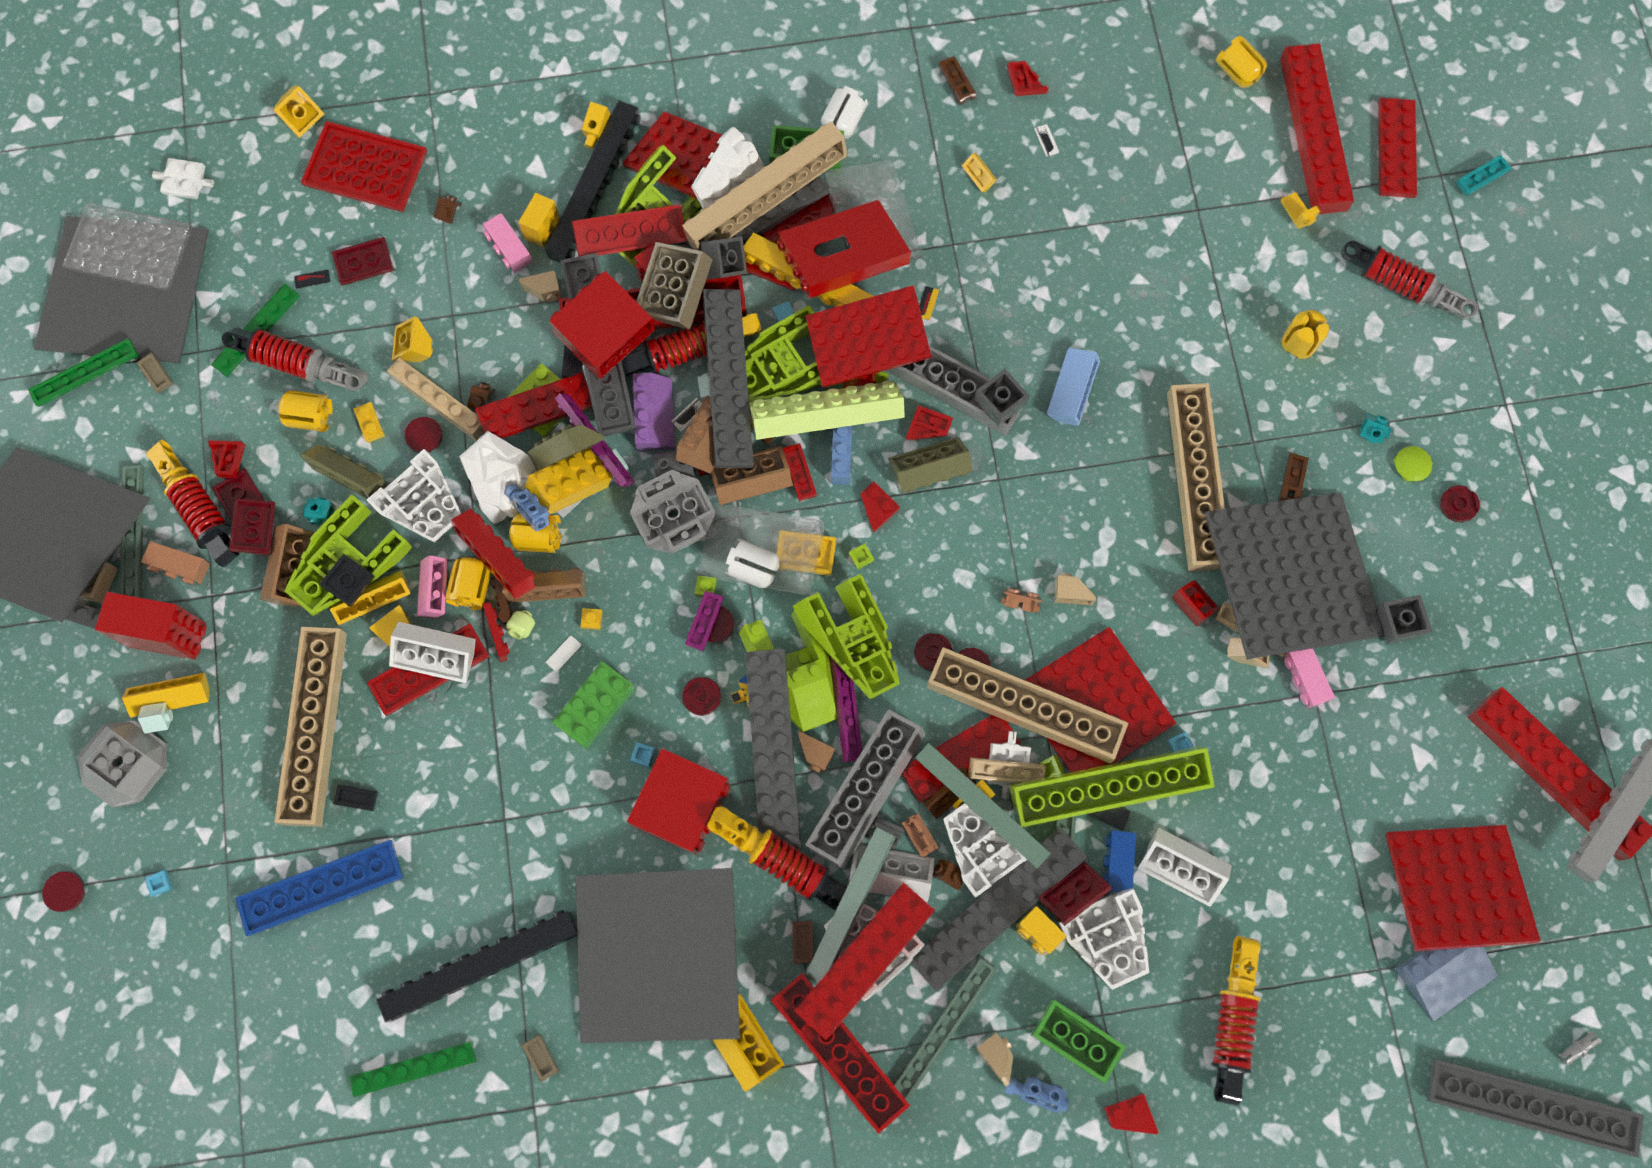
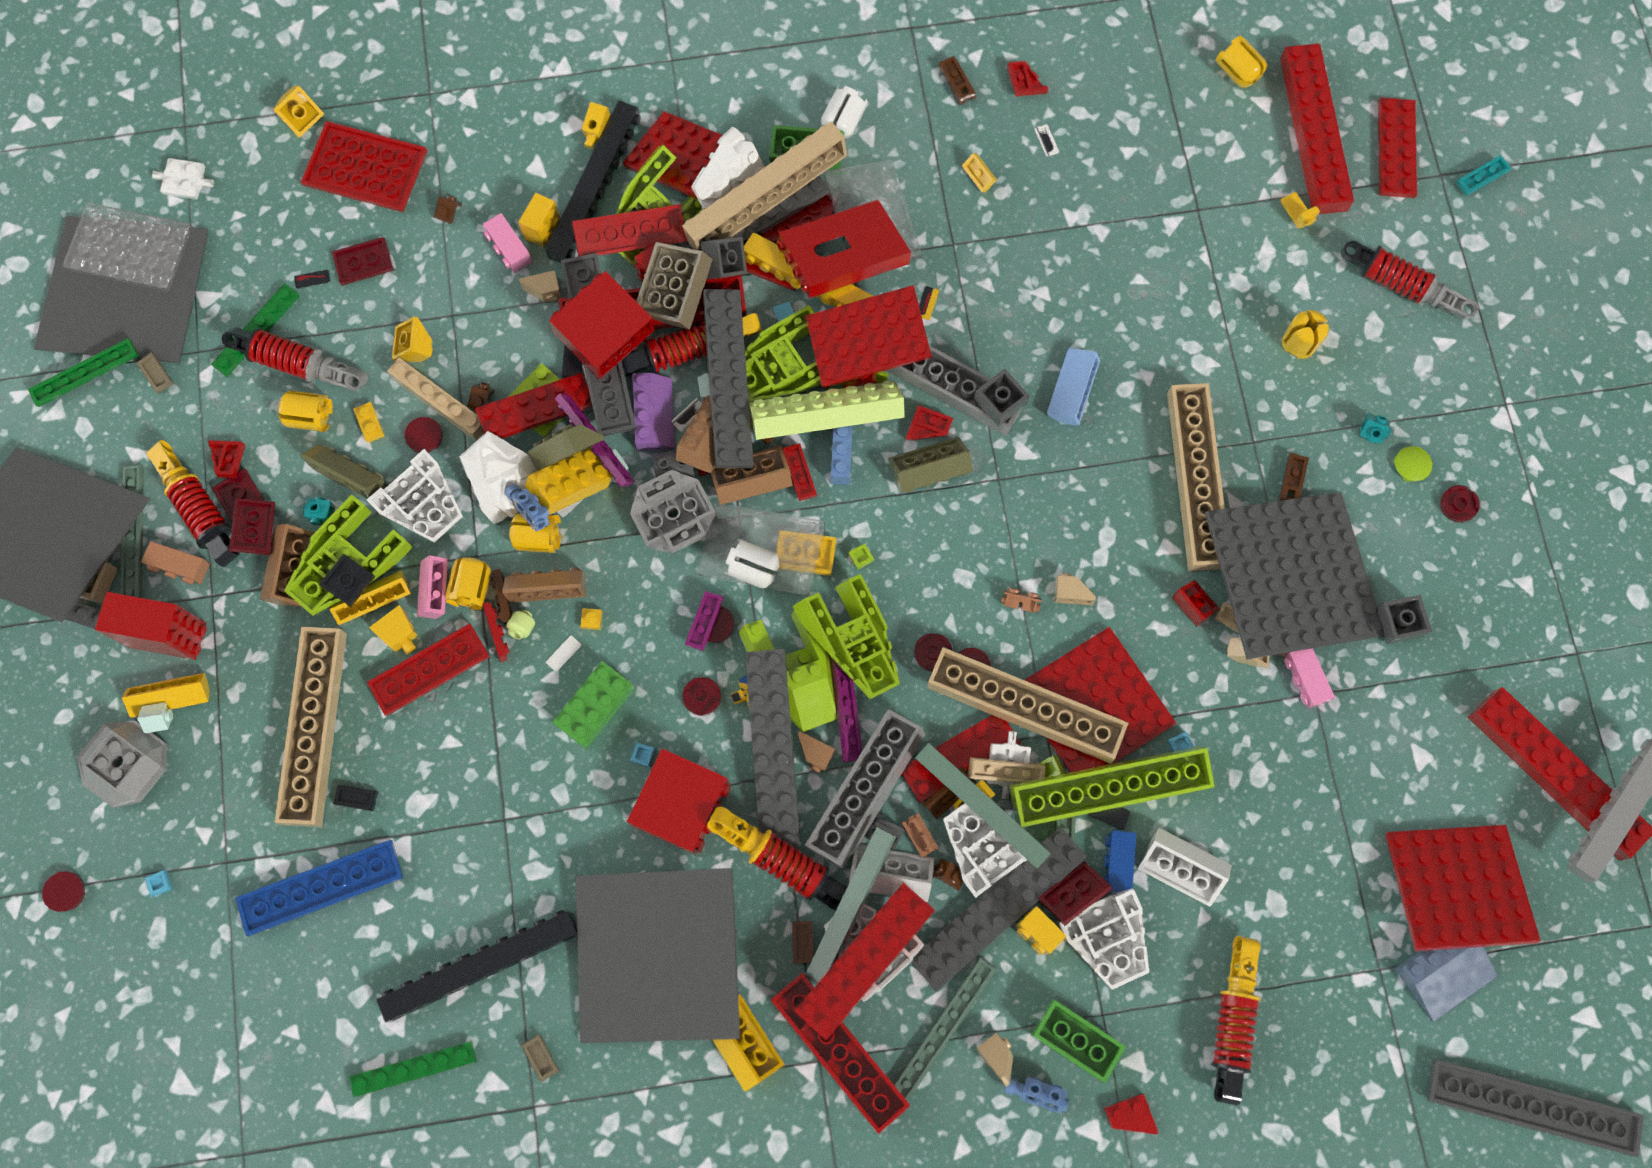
white slope [389,622,476,683] -> none
red brick [451,509,535,599] -> none
lime plate [694,576,717,597] -> none
red wing [860,481,900,533] -> none
light grey pin [1558,1031,1601,1066] -> none

